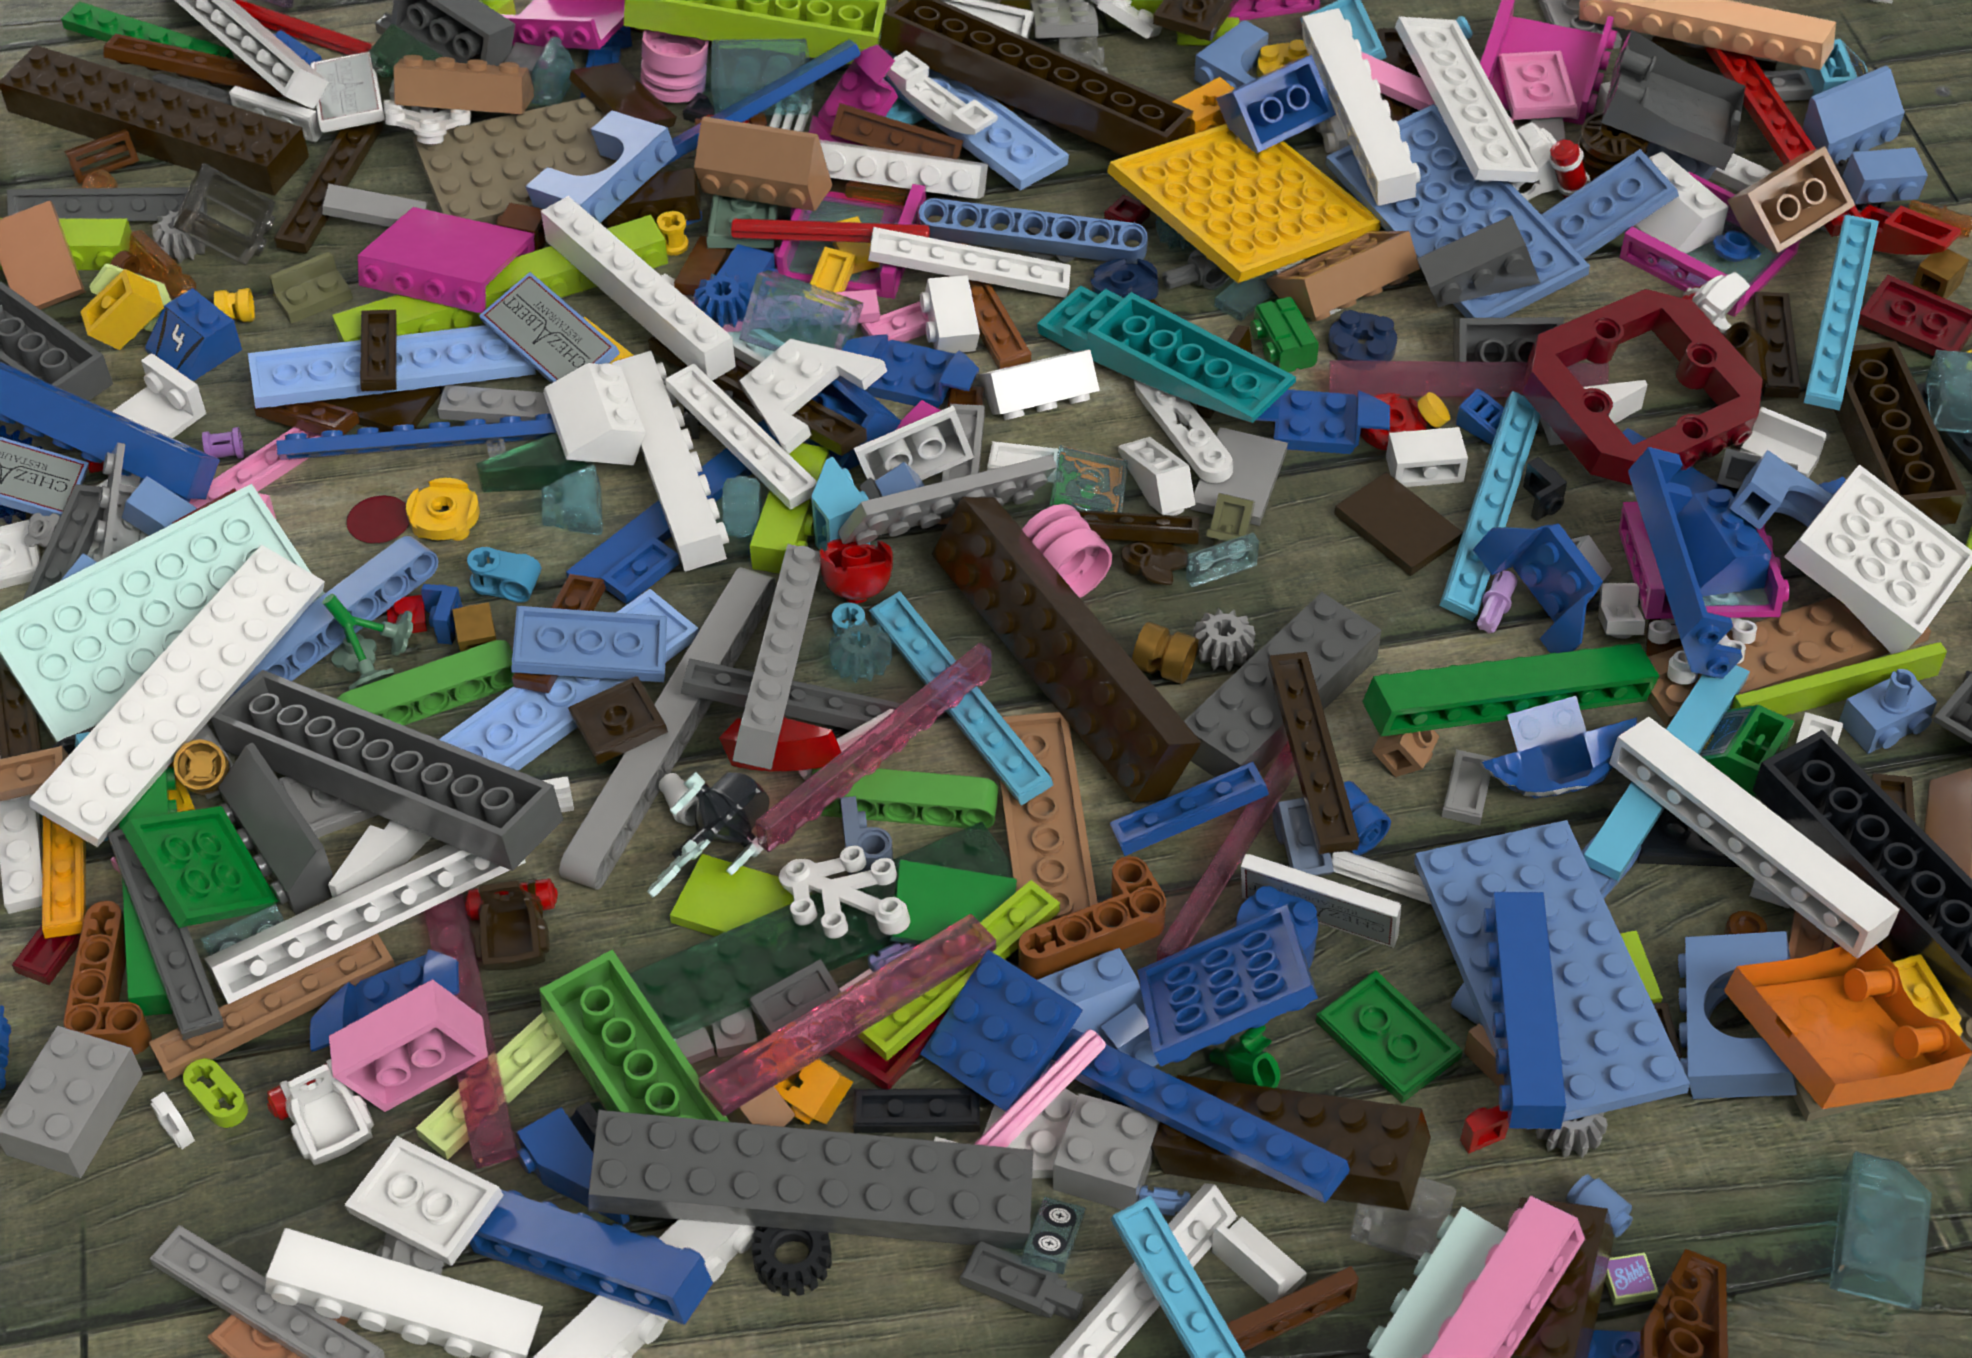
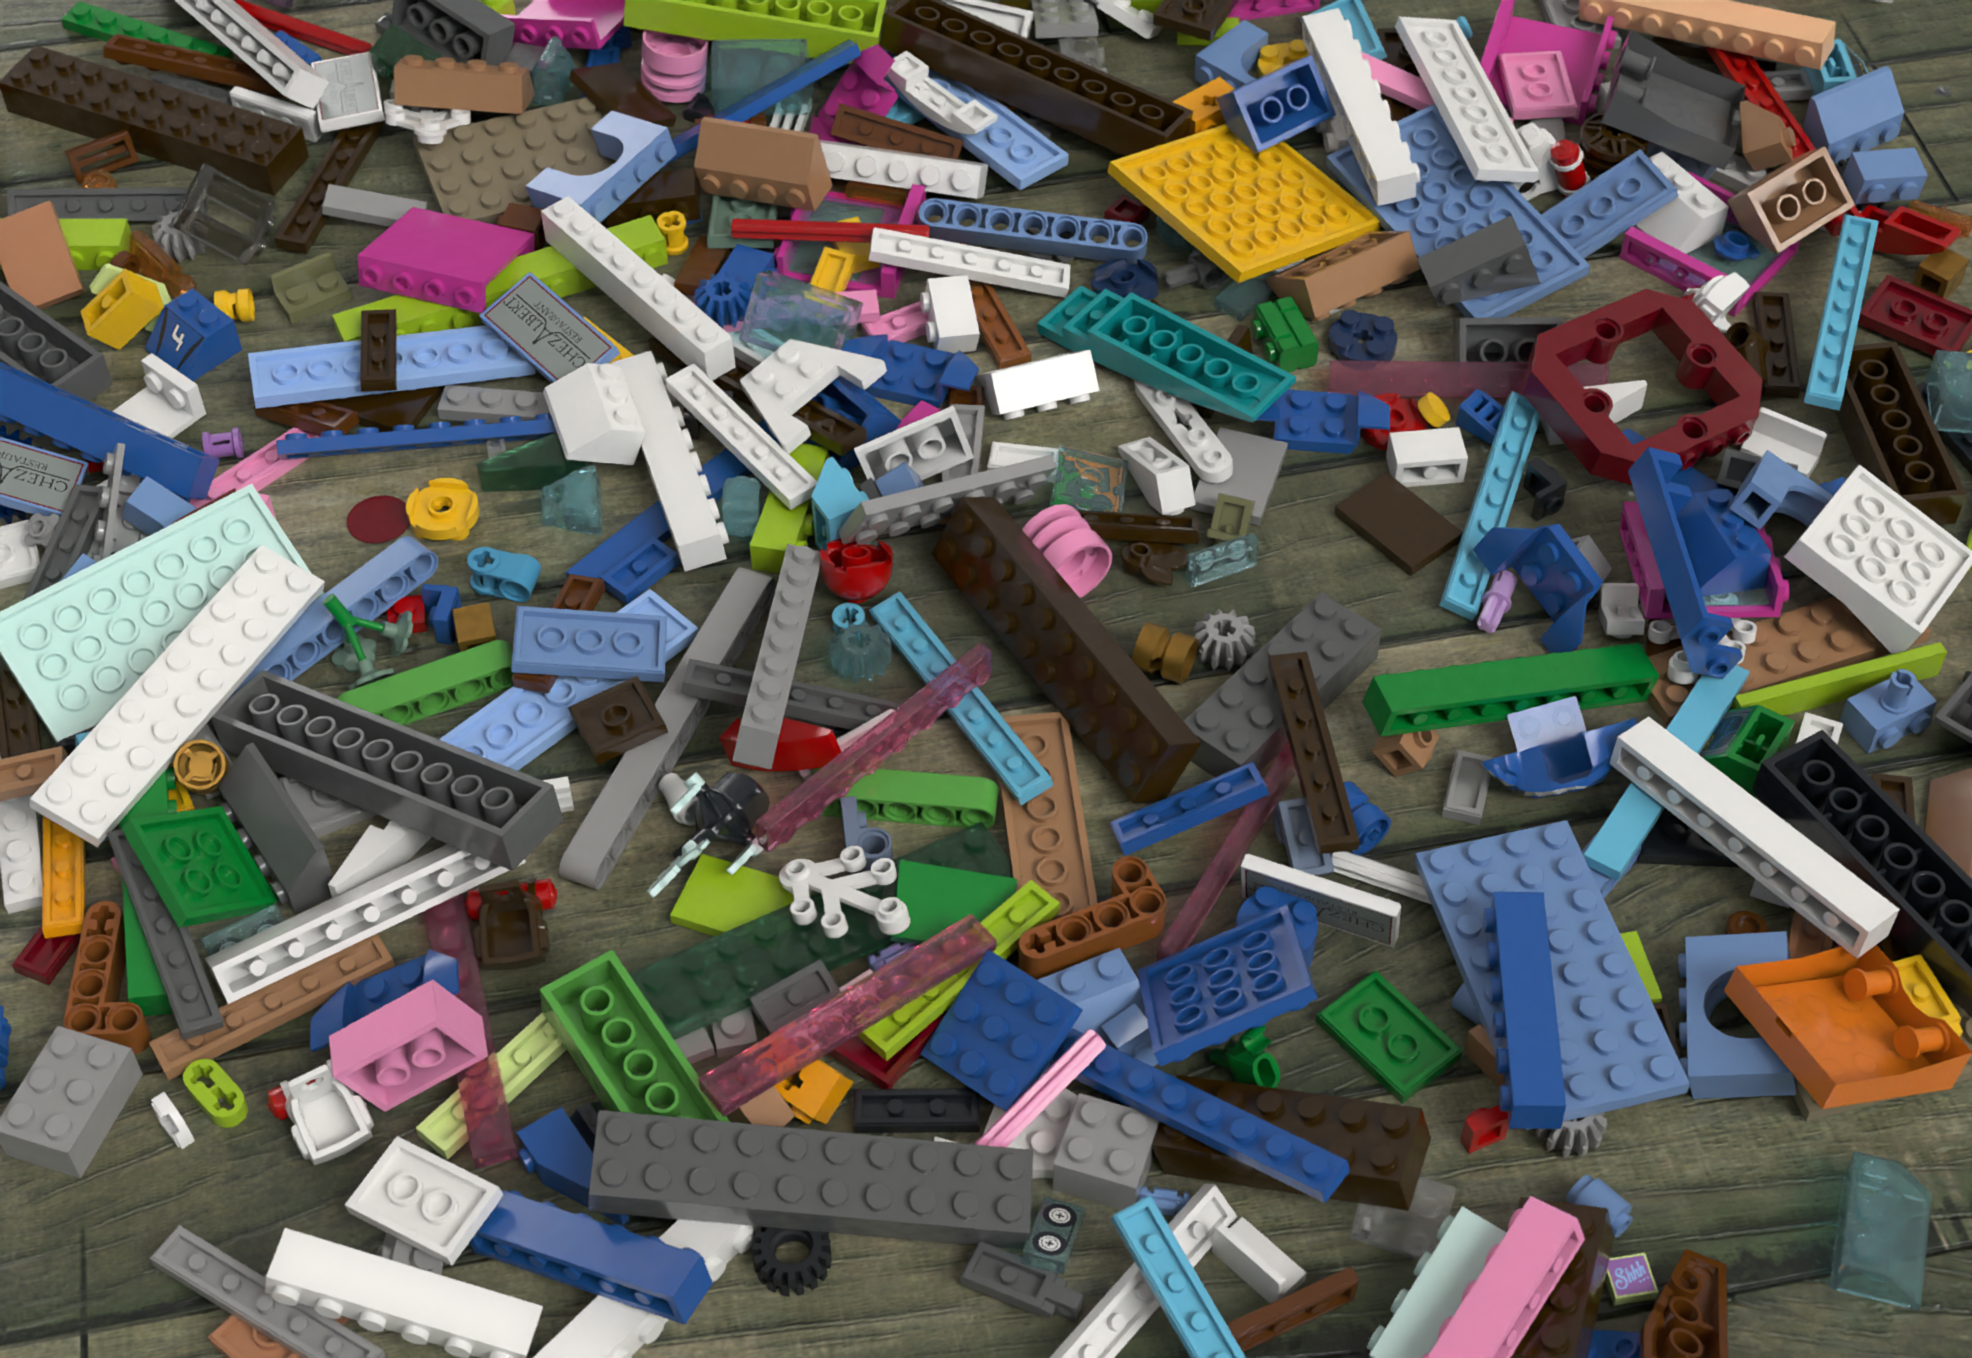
none -> medium nougat slope [1740,100,1796,172]

